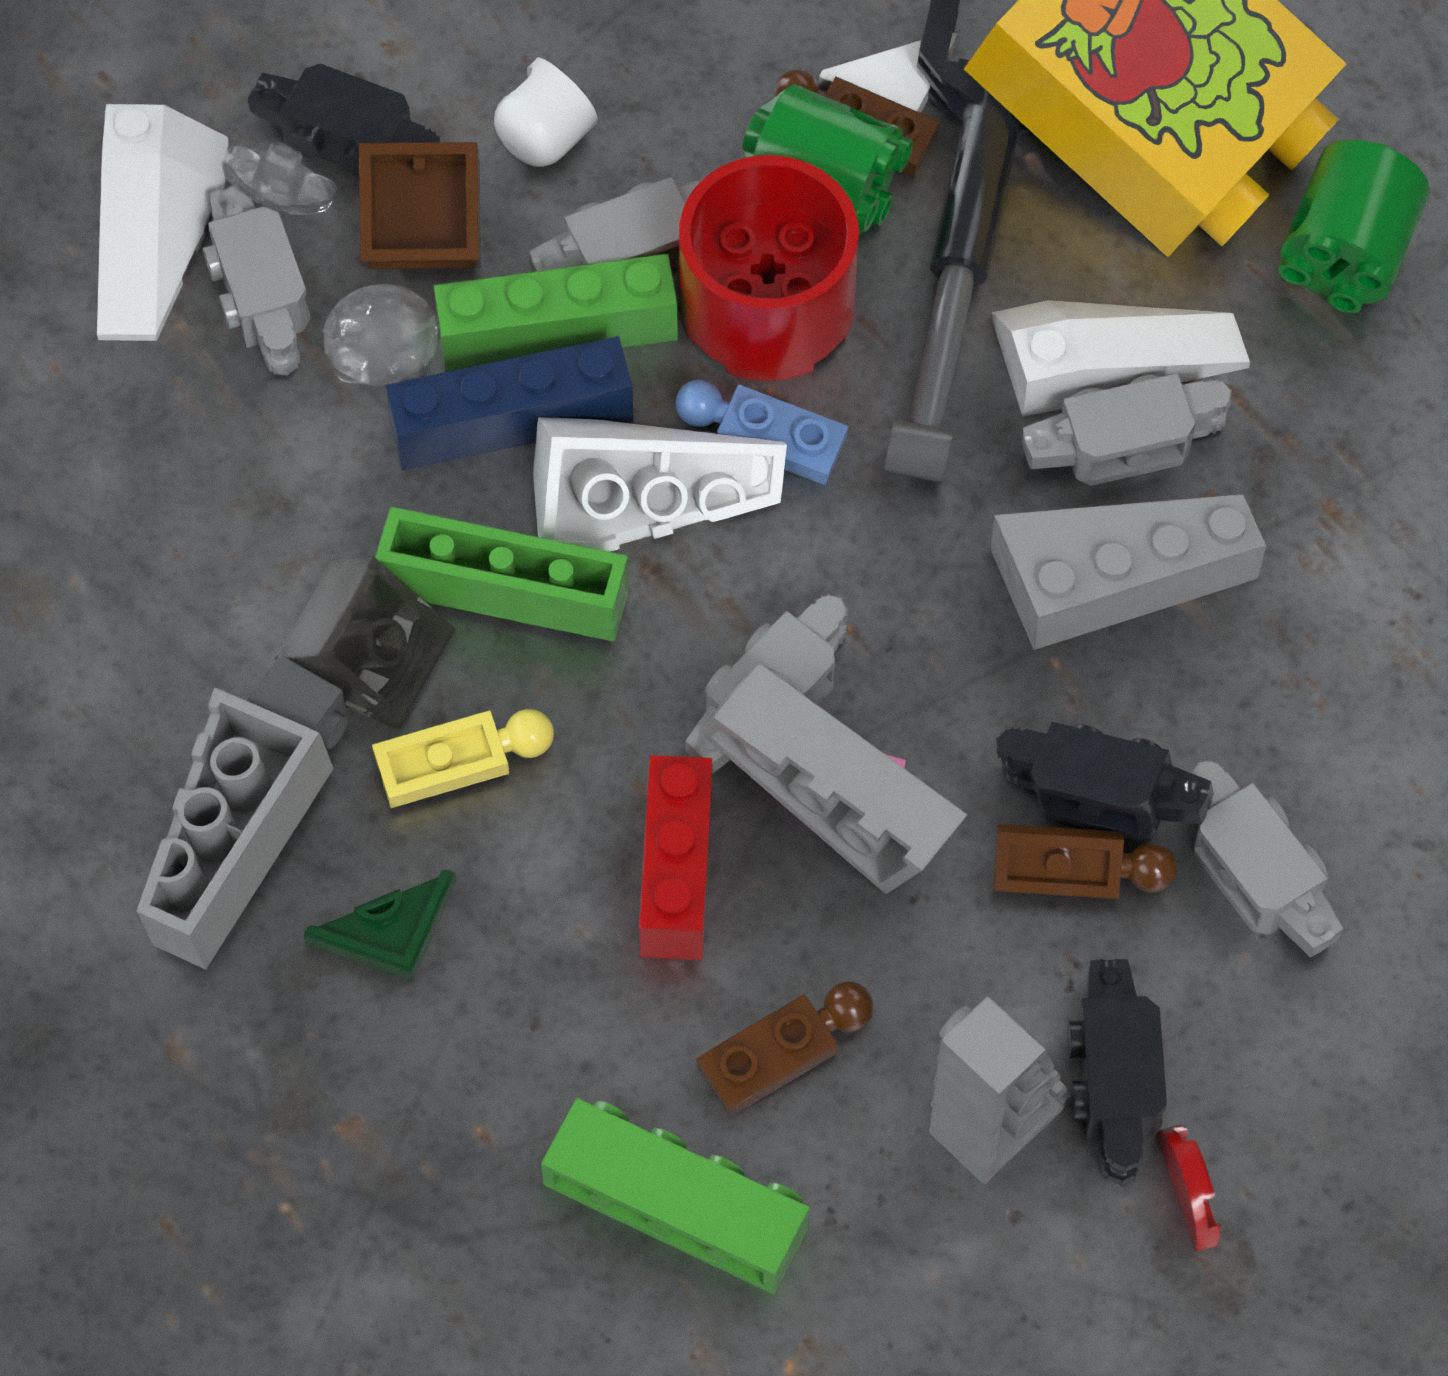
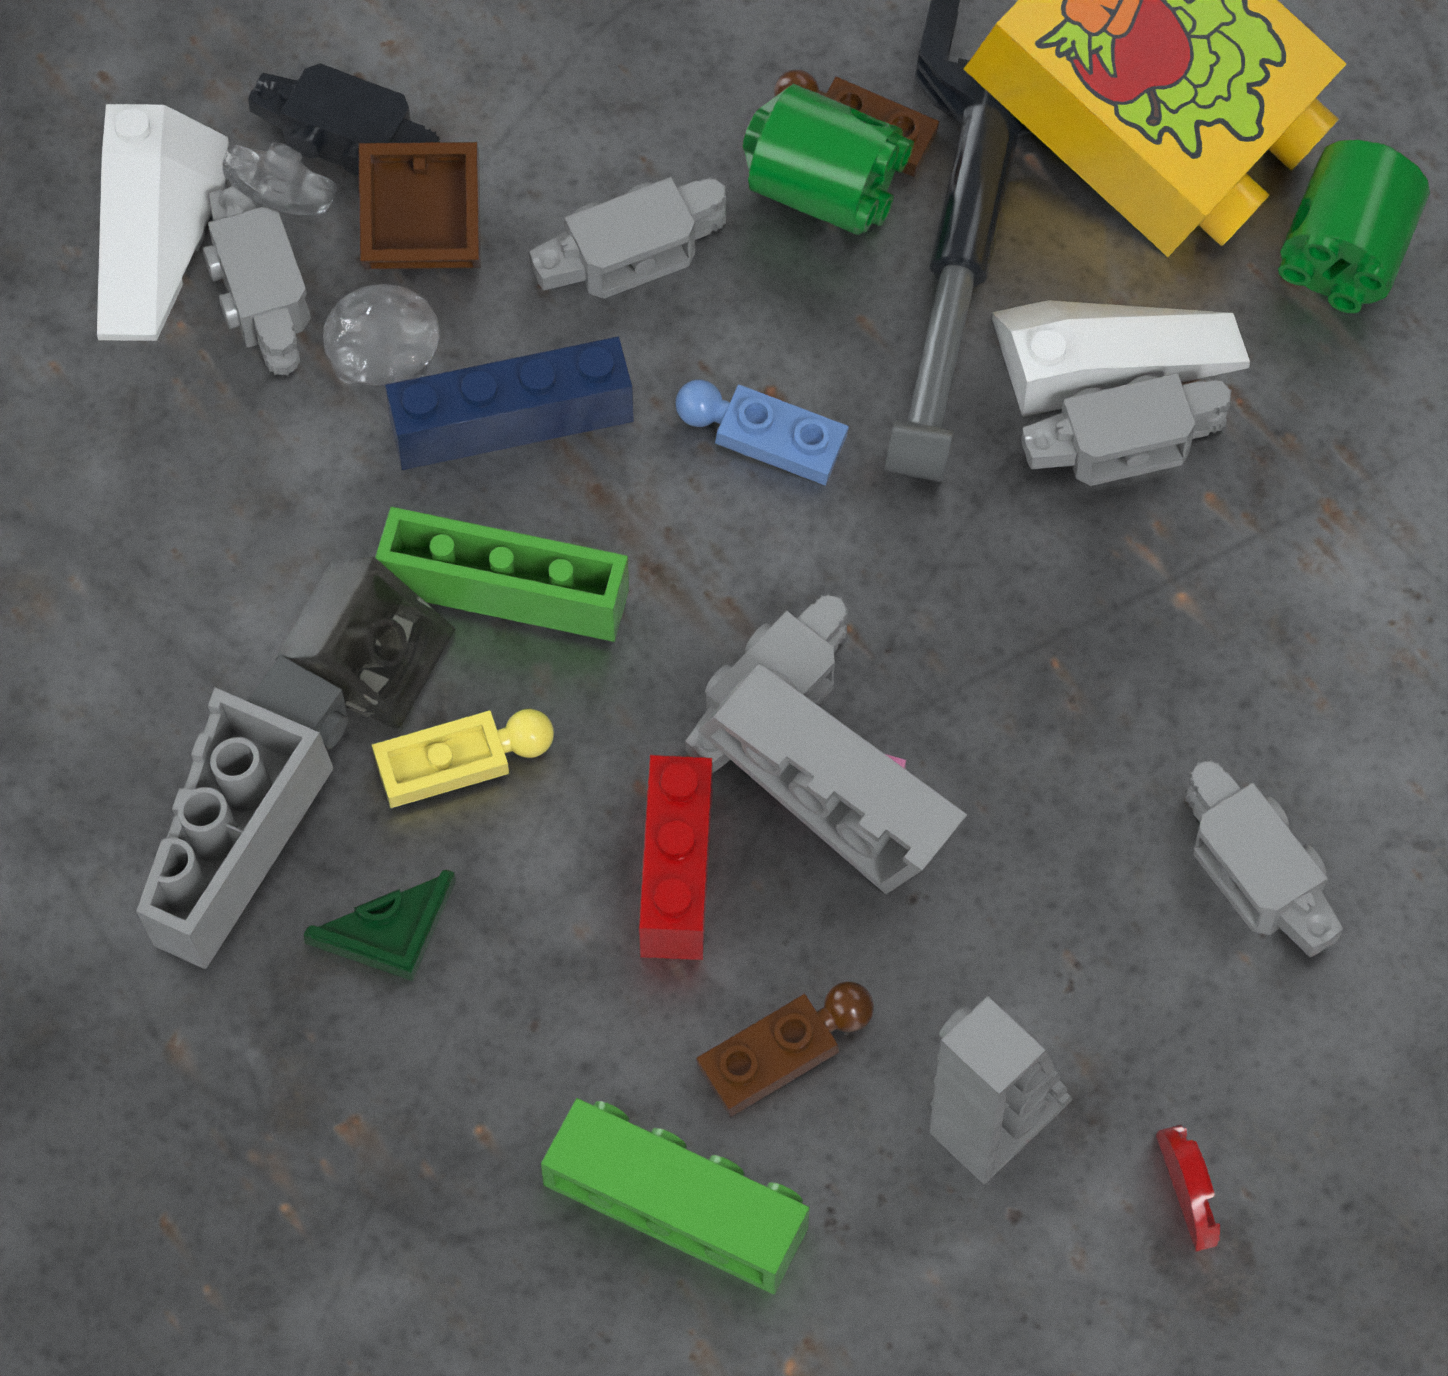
bright green brick [434,254,678,372] -> none
white helmet [494,57,598,167] -> none
white wedge [533,417,787,552] -> none
red brick [679,155,859,381] -> none
white tile [819,33,958,113] -> none
light grey wedge [990,494,1266,650] -> none
reddish brown plate [993,824,1177,899] -> none
black hinge [996,722,1214,841] -> none
black hinge [1067,959,1167,1187] -> none

